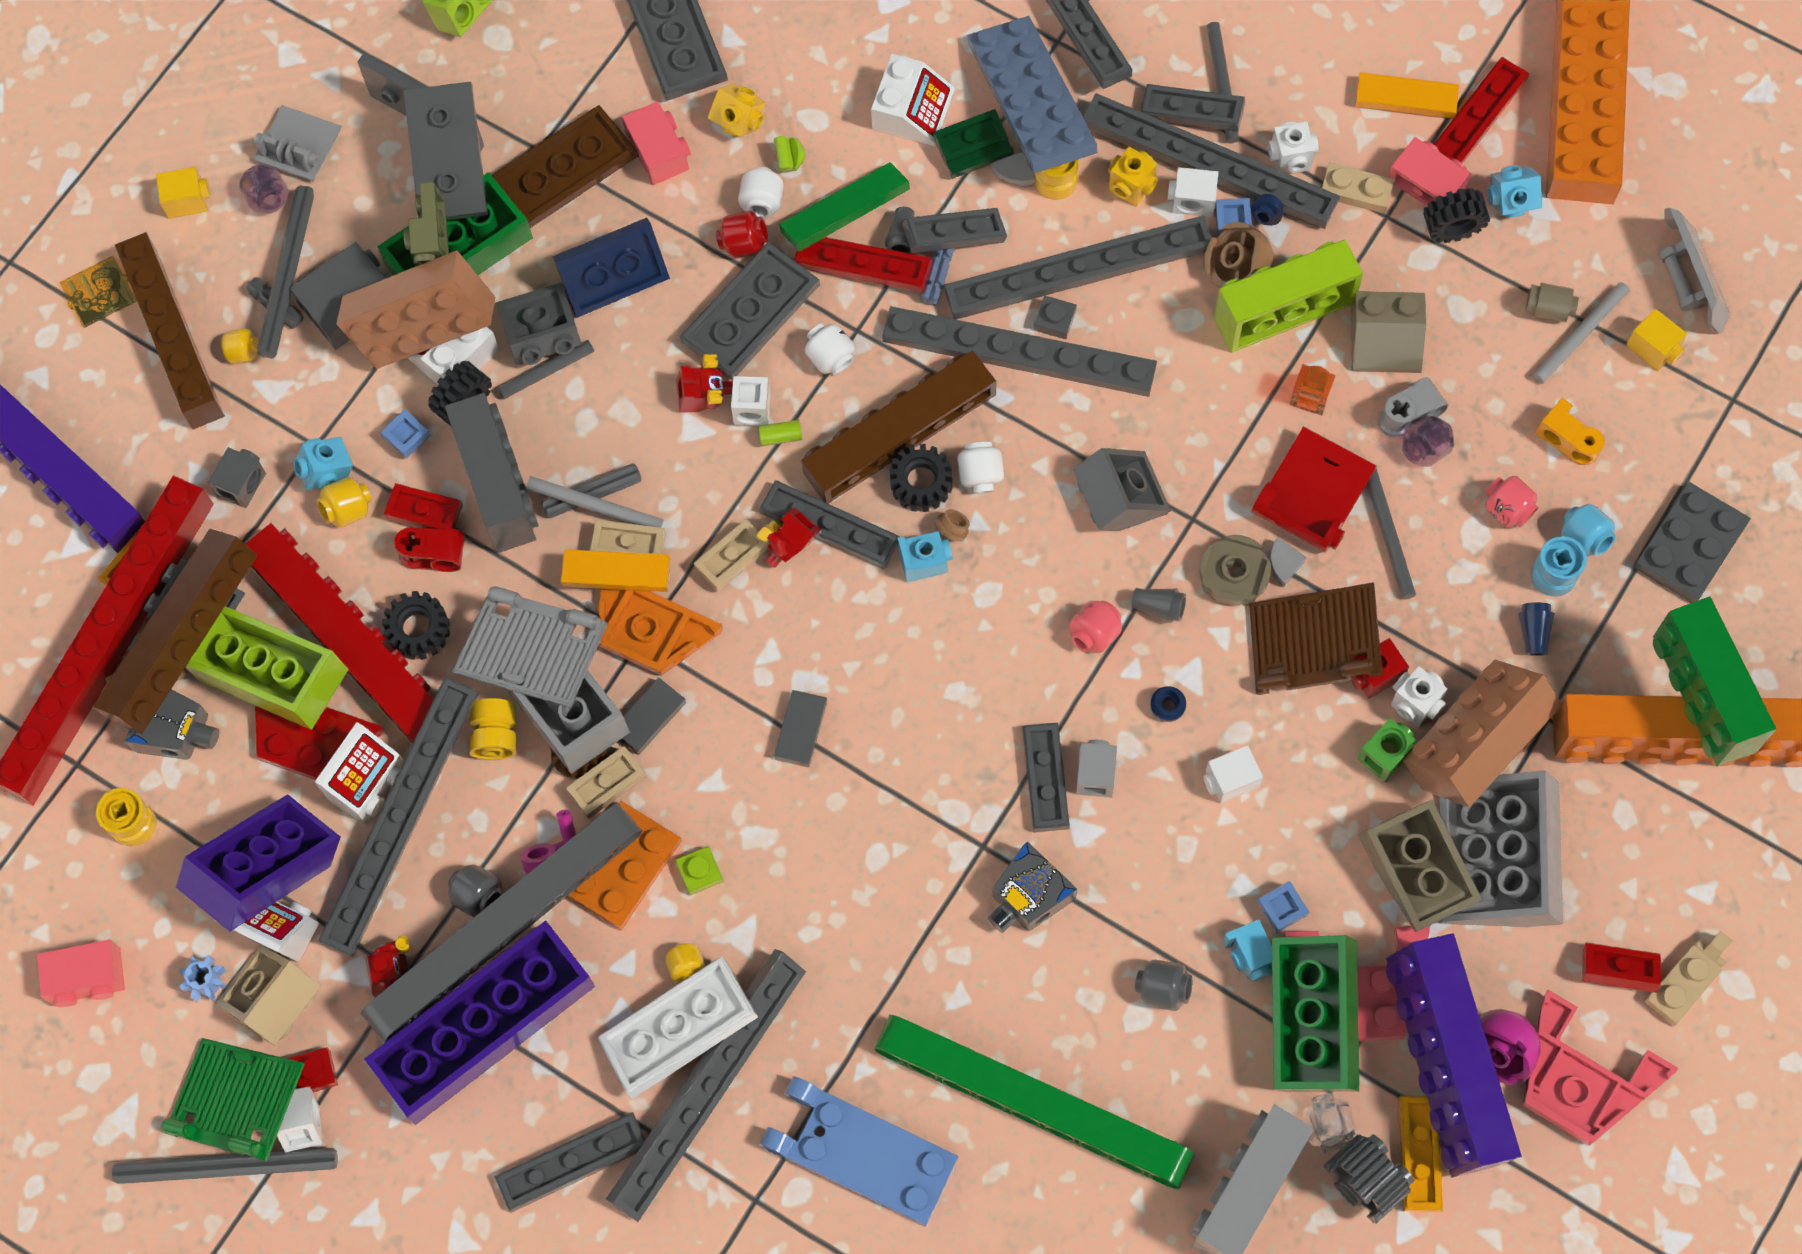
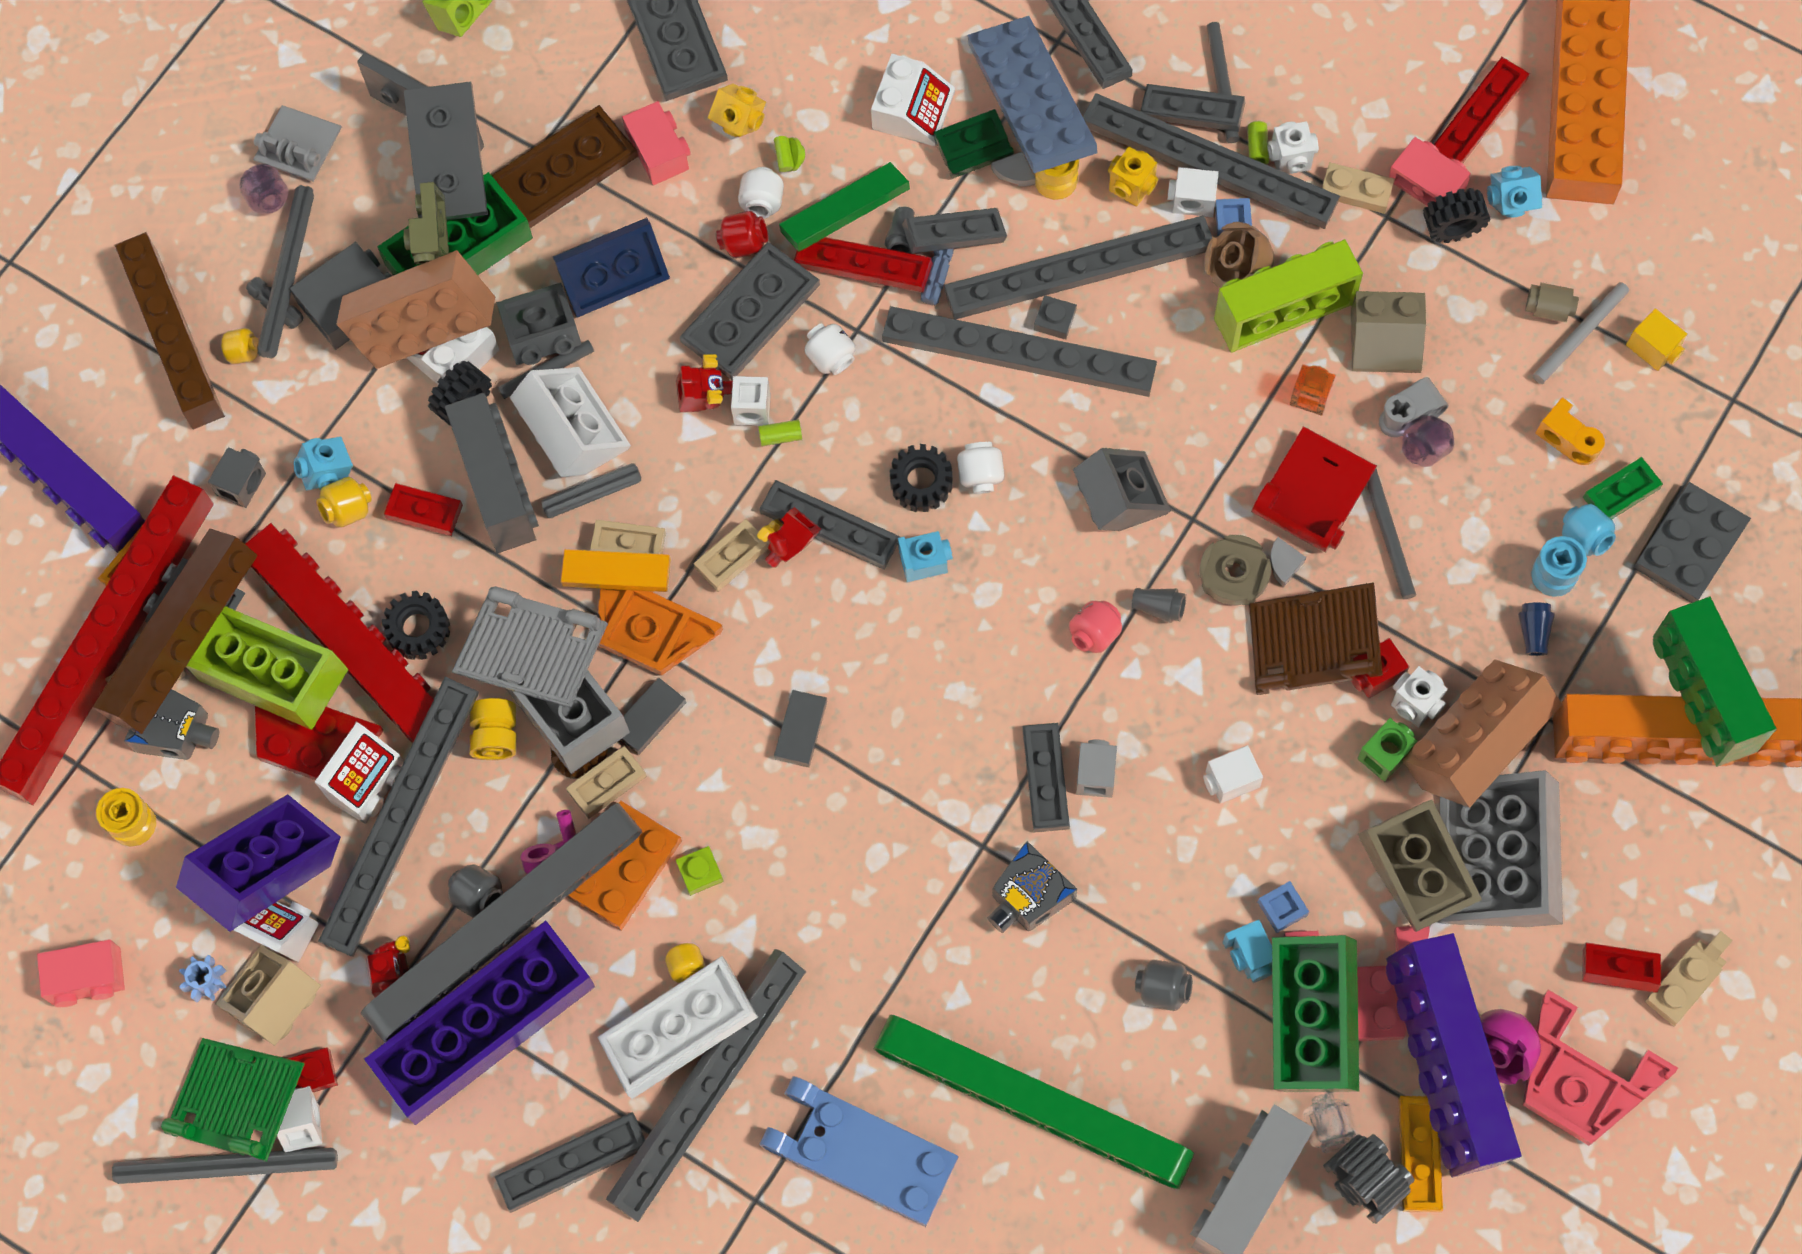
clear yellow piece [60,256,137,328] -> none
yellow brick [156,166,211,219] -> none
medium blue plate [380,409,431,459] -> none
red piece [394,527,465,572] -> none
light grey bar [526,476,664,528] -> none
reddish brown brick [801,350,996,504] -> none
medium nougat plate [935,509,970,541] -> none
dark blue plate [1150,686,1186,722] -> none
dark blue plate [1250,194,1283,226] -> none
light orange tile [1355,72,1459,119] -> none
coral head [1485,476,1539,528] -> none
light grey piece [1659,208,1730,334] -> none
none -> white slope [510,367,631,477]
none -> lime piece [1247,121,1269,164]
none -> green plate [1583,457,1663,519]

